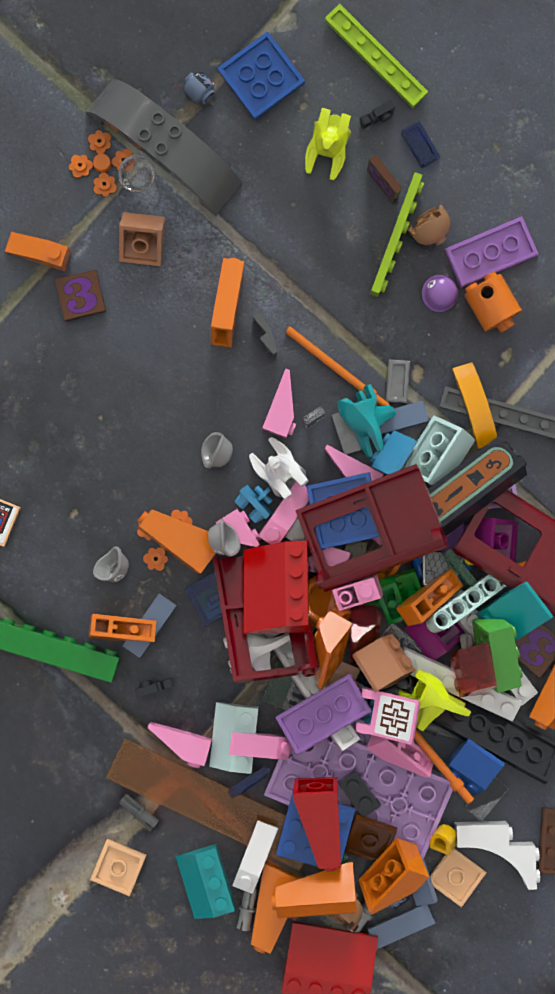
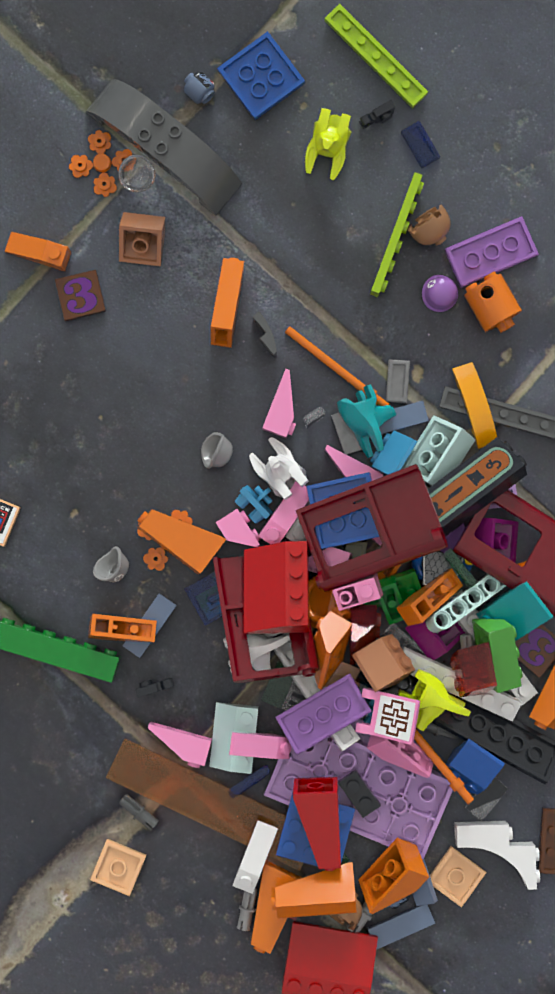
teal slope [176,843,235,919] -> none
light grey helmet [207,519,240,557] -> none
reddish brown tile [344,814,397,862] -> none
reddish brown tile [367,155,402,203] -> none
yellow plate [430,824,457,855] -> none

